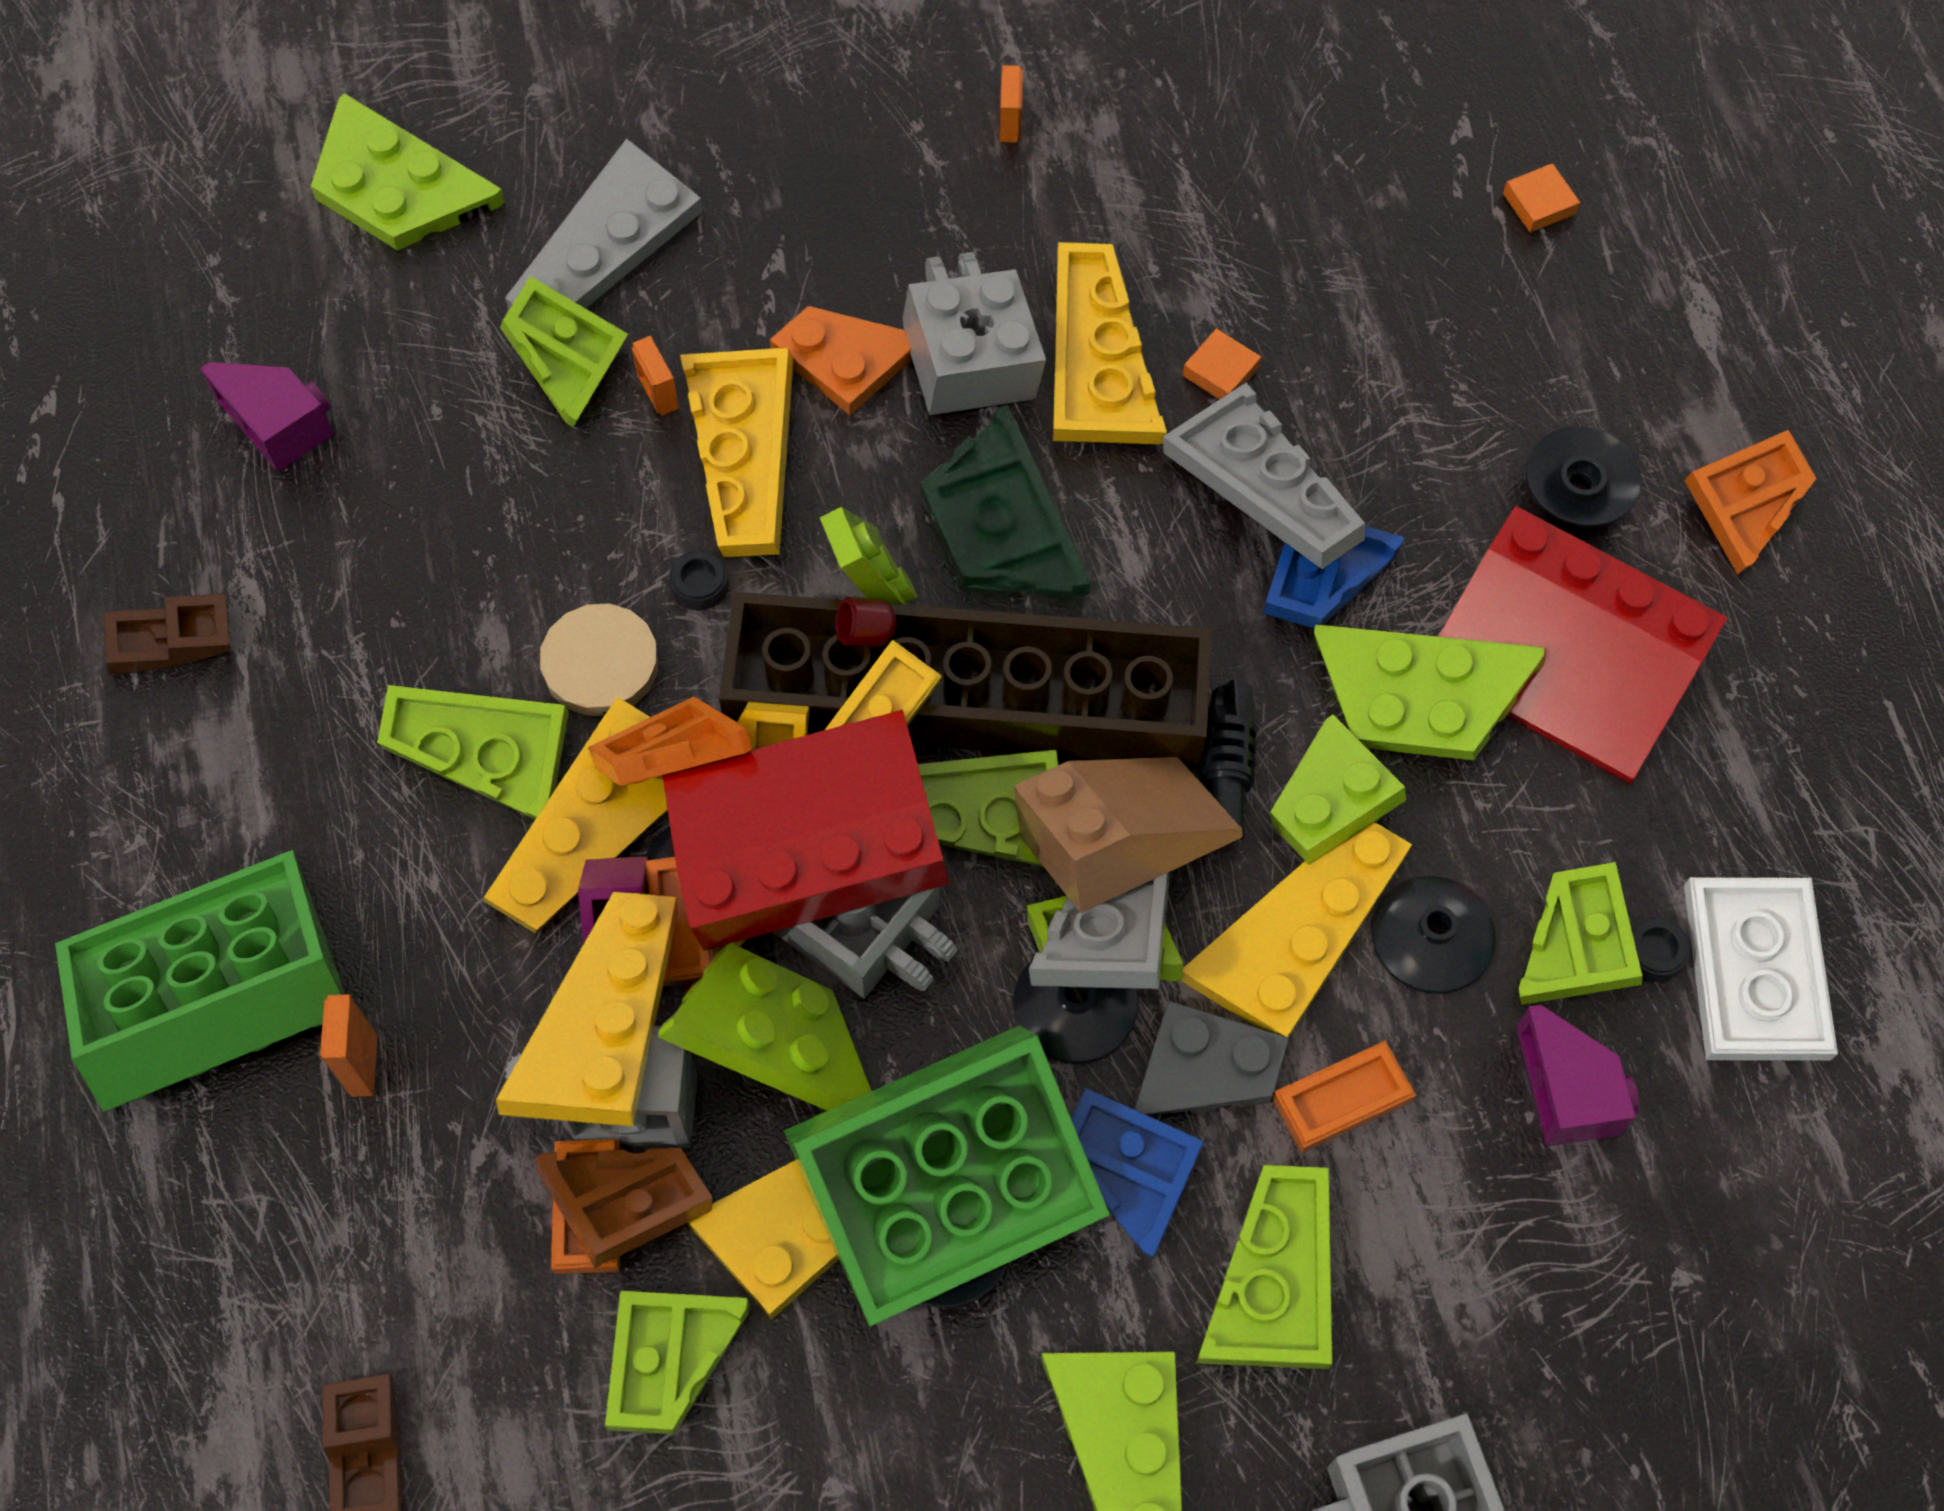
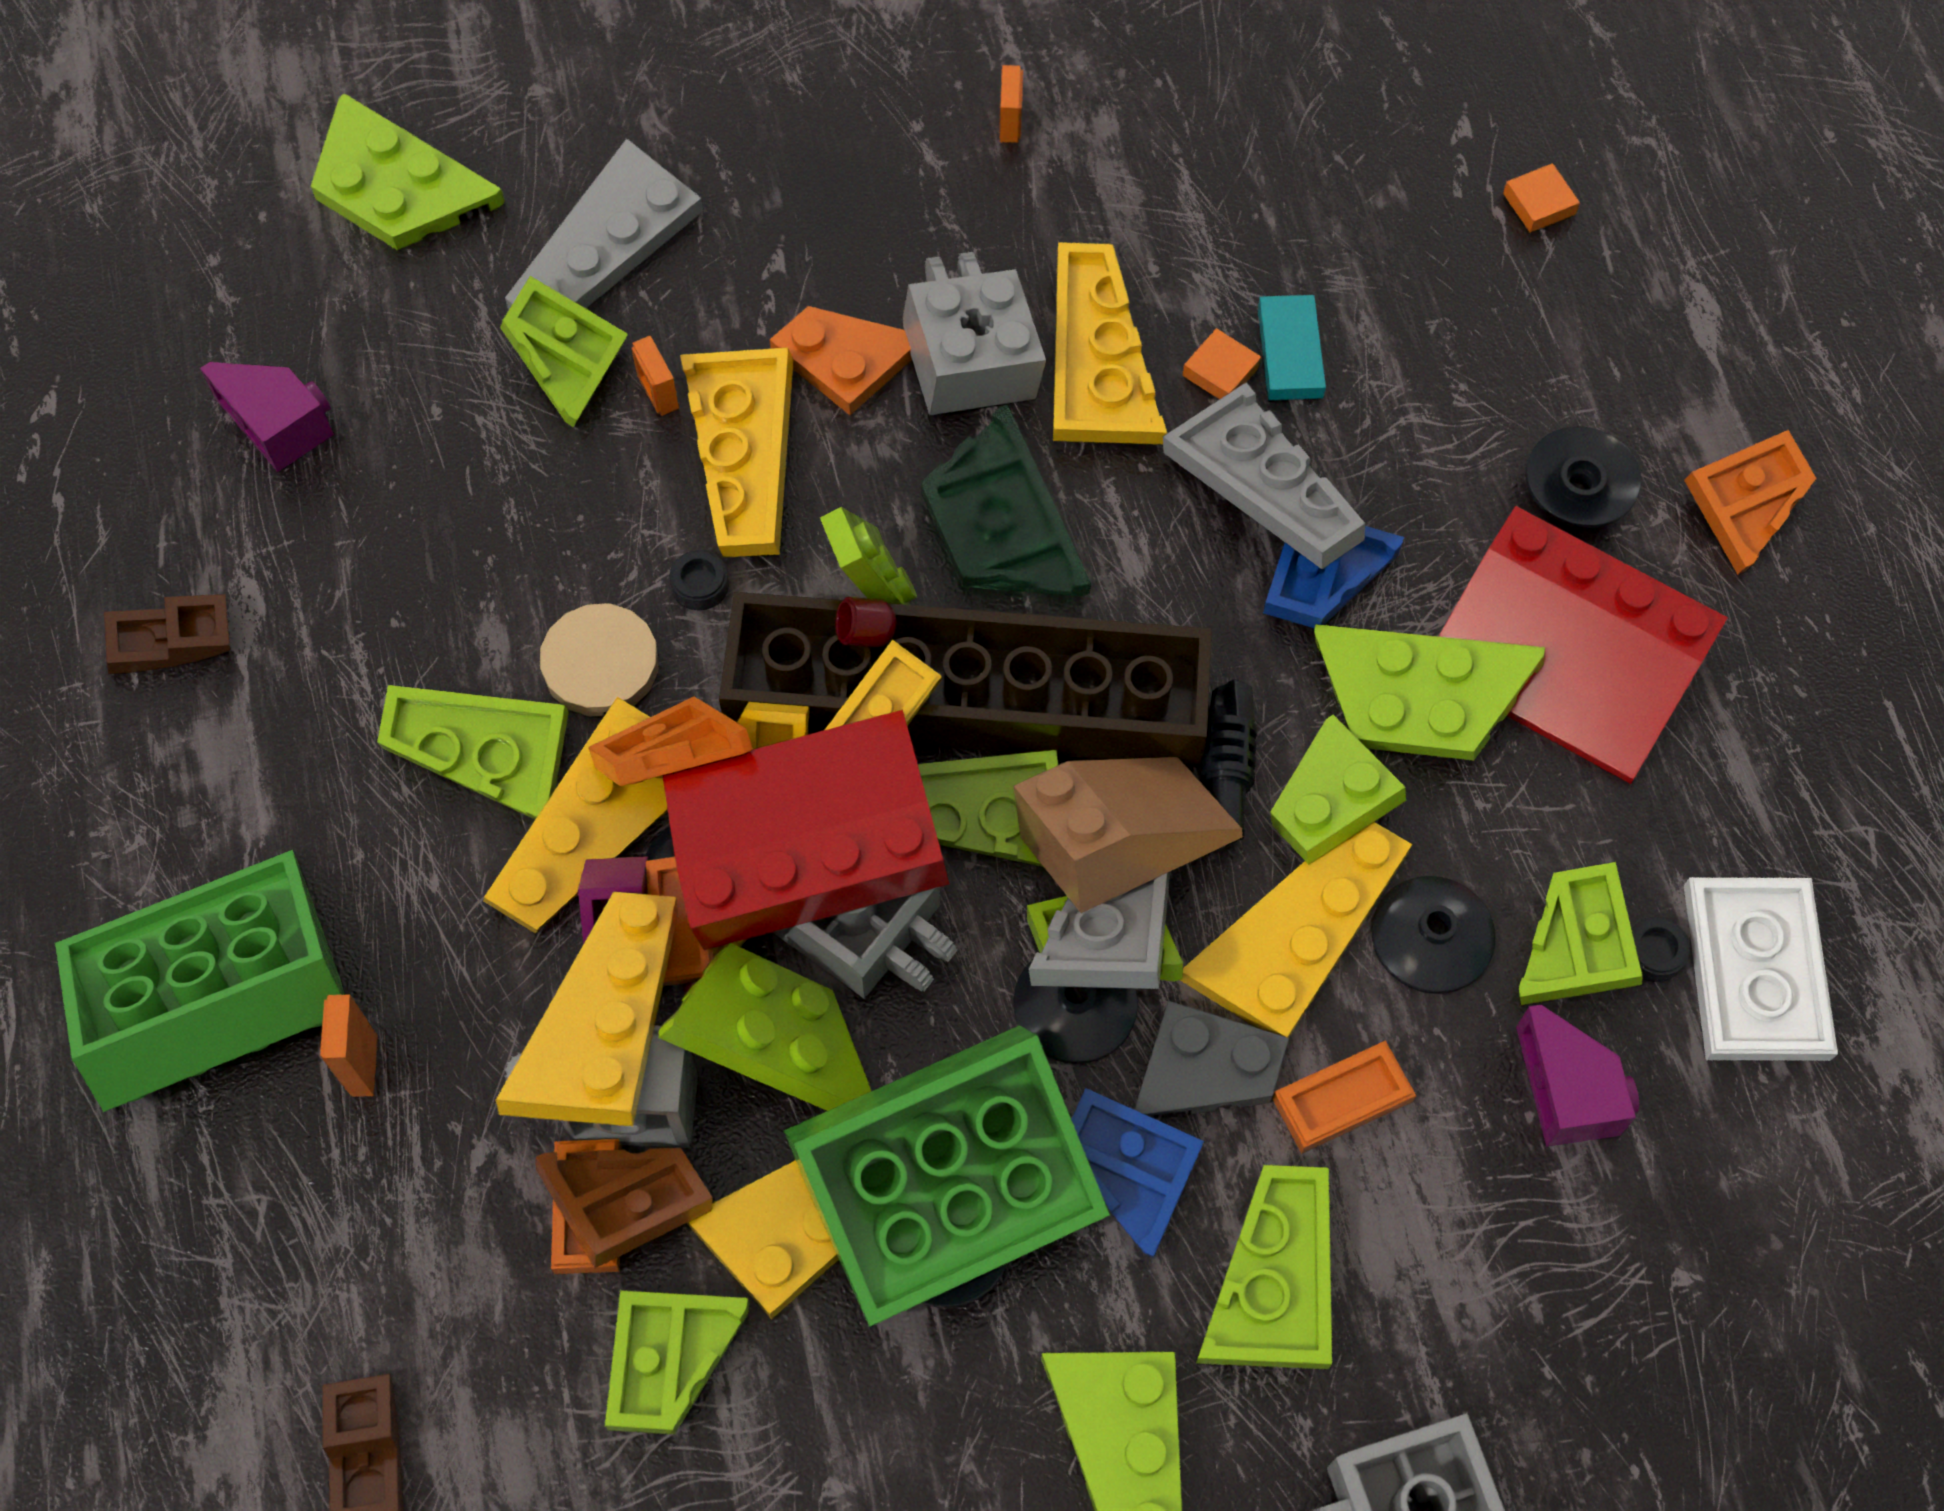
none -> teal tile [1258,295,1326,400]

